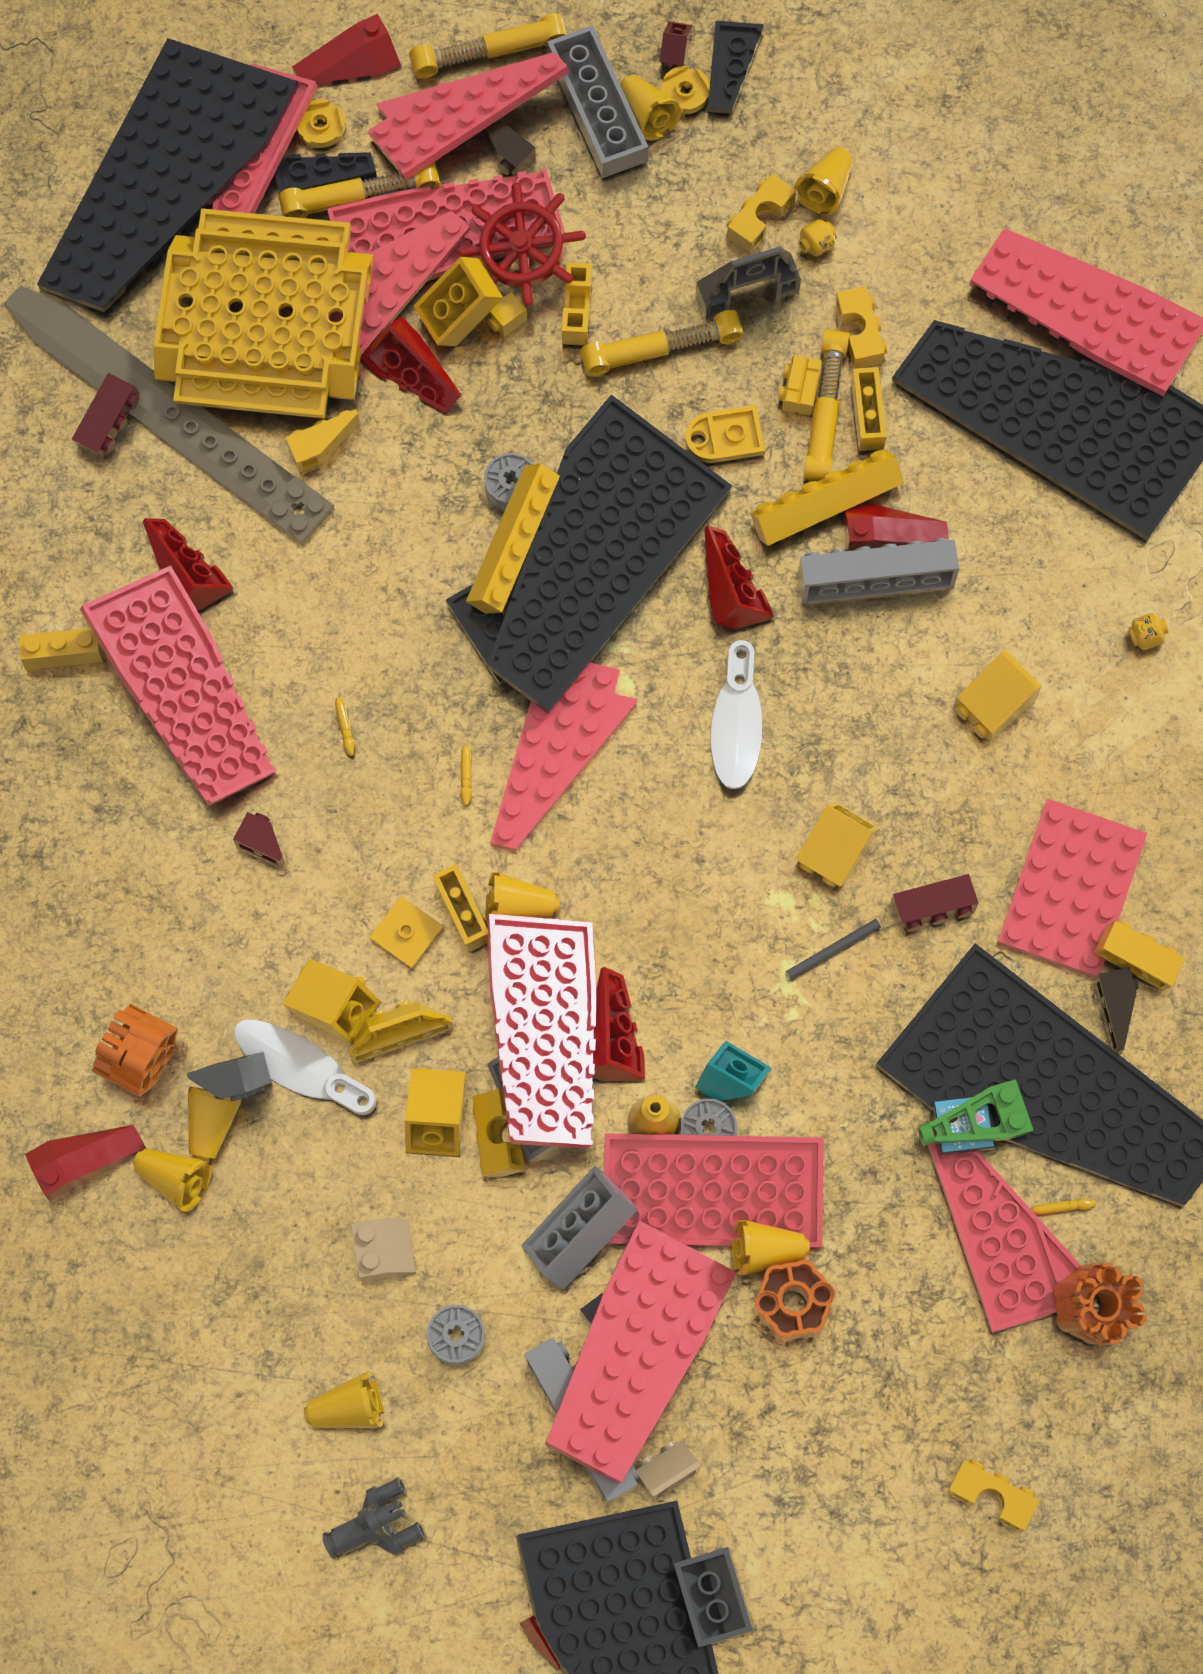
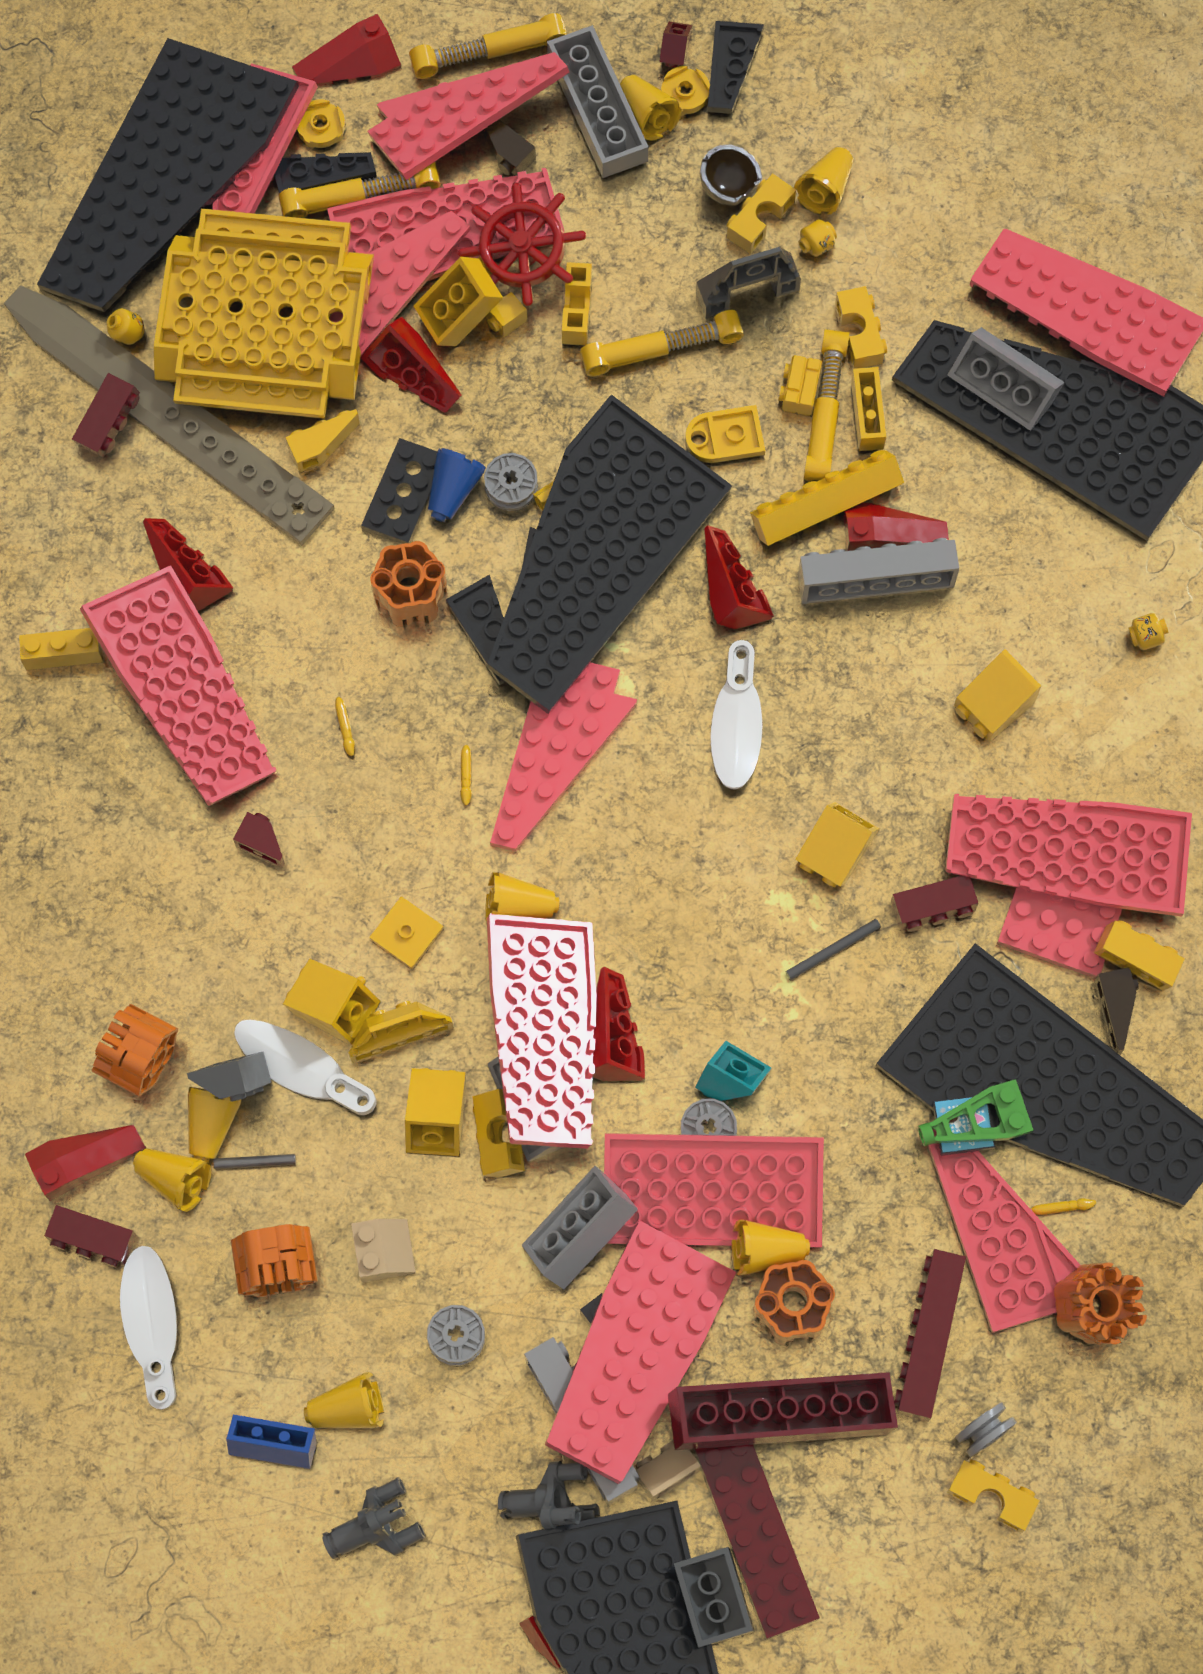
yellow brick [432,864,488,951] -> none
yellow brick [466,463,560,614] -> none
yellow cone [628,1095,681,1134] -> none
none -> dark red brick [44,1205,137,1268]
none -> yellow head [107,308,145,345]
none -> white plant [120,1246,177,1409]
none -> flat silver bar [214,1154,296,1169]
none -> blue brick [226,1414,317,1469]
none -> orange piece [230,1224,318,1297]
none -> black plate [361,438,438,544]
none -> orange piece [370,541,448,627]
none -> blue cone [428,448,486,522]
none -> dark grey wheel [498,1461,600,1529]
none -> dark red brick [668,1372,898,1450]
none -> dark red brick [693,1445,820,1641]
none -> dark brown cylinder [699,145,762,206]
none -> dark red brick [894,1249,966,1422]
none -> coral wing [945,794,1192,917]
none -> light grey slope [948,327,1065,431]
none -> light grey wheel [955,1402,1017,1458]

